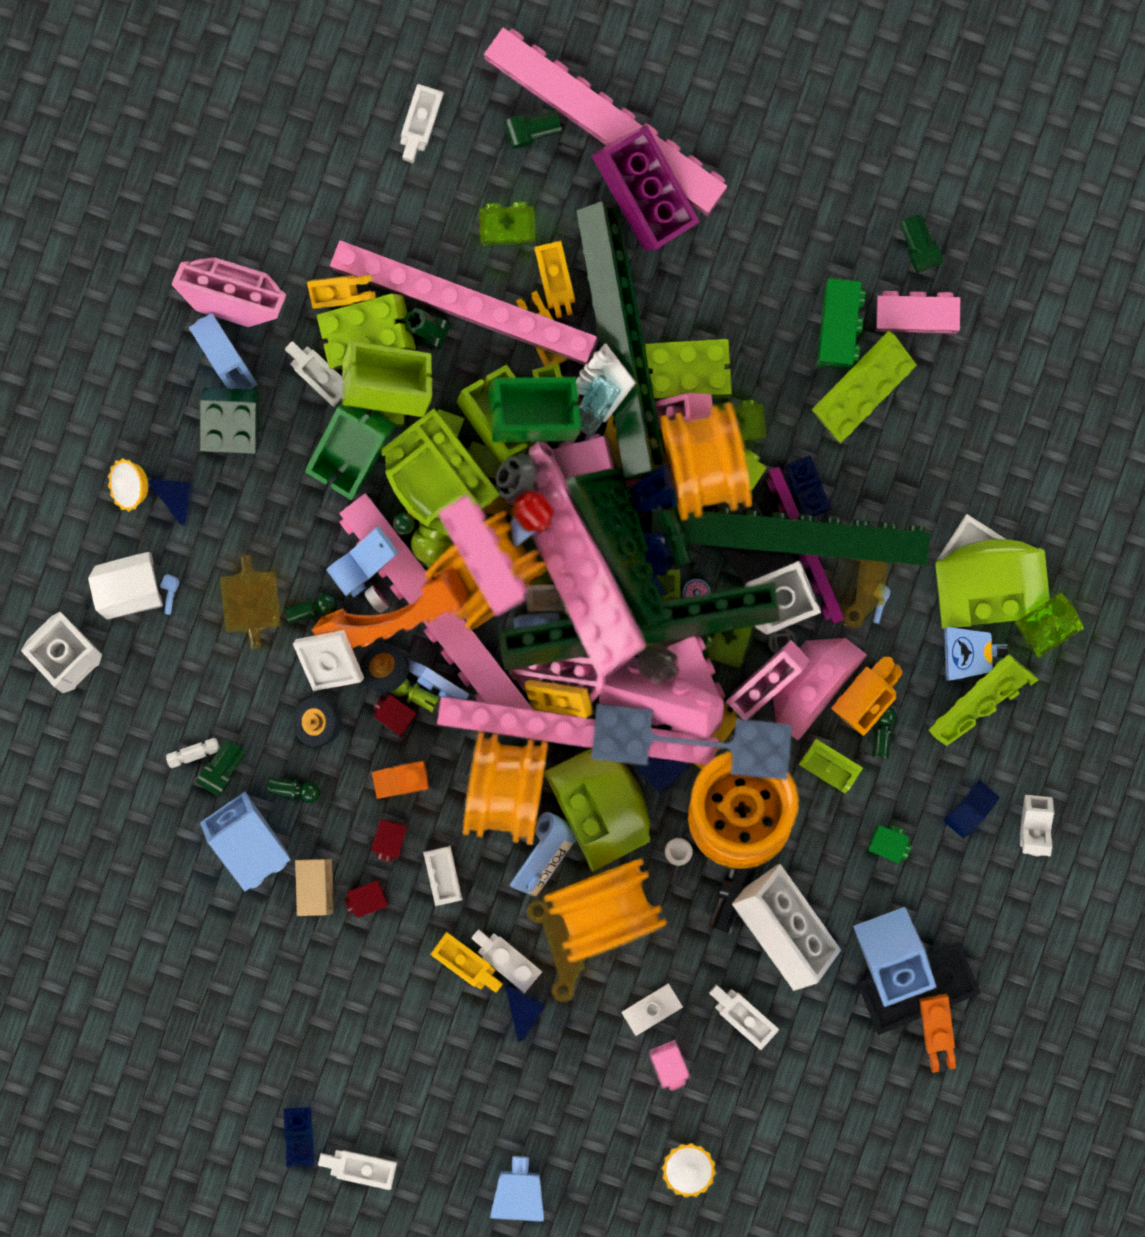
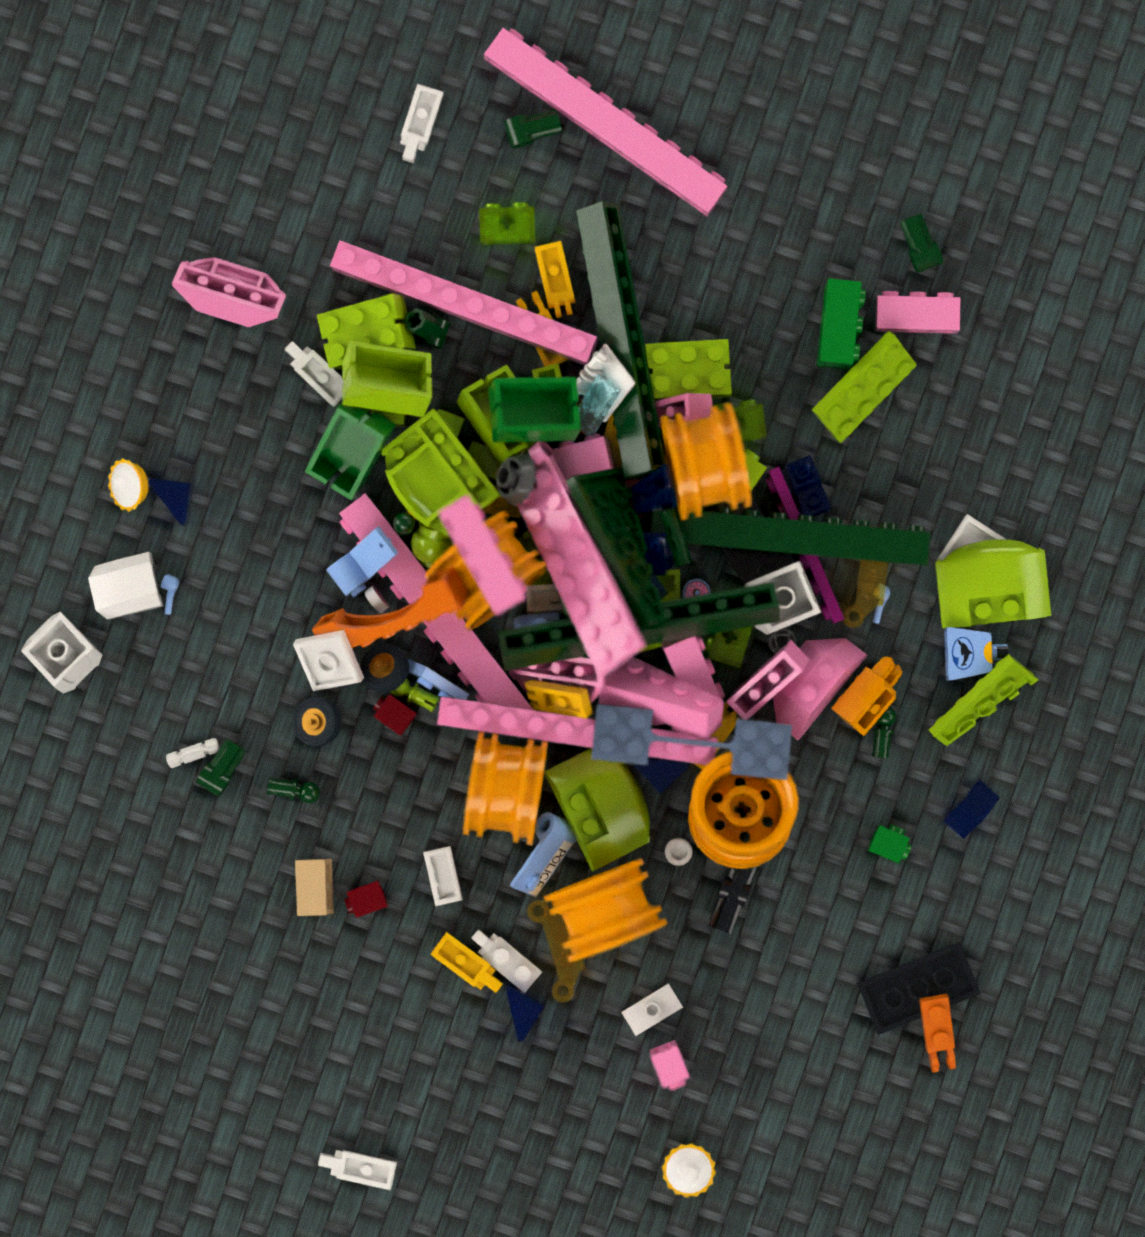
light blue slope [189,313,258,390] -> none
brick [200,387,259,454] -> none
light blue slope [200,792,290,891] -> none
clear yellow plate [220,555,281,649] -> none
clear blue slope [283,1107,315,1168] -> none
dark green pin [284,594,337,625] -> none
yellow hinge [307,275,376,309] -> none
dark red brick [371,819,408,862] -> none
orange slope [372,761,431,799] -> none
light blue torso [491,1156,544,1221] -> none
light blue slope [512,517,537,546] -> none
red head [513,490,554,533] -> none
magenta slope [591,126,700,251] -> none
clear smoke head [637,643,680,685] -> none
white hinge [709,985,779,1050] -> none
white slope [732,864,841,990] -> none
lime hinge [798,739,863,794] -> none
light blue slope [853,907,936,1007] -> none
clear neon green brick [1015,592,1084,658] -> none
white brick [1020,795,1054,856] -> none

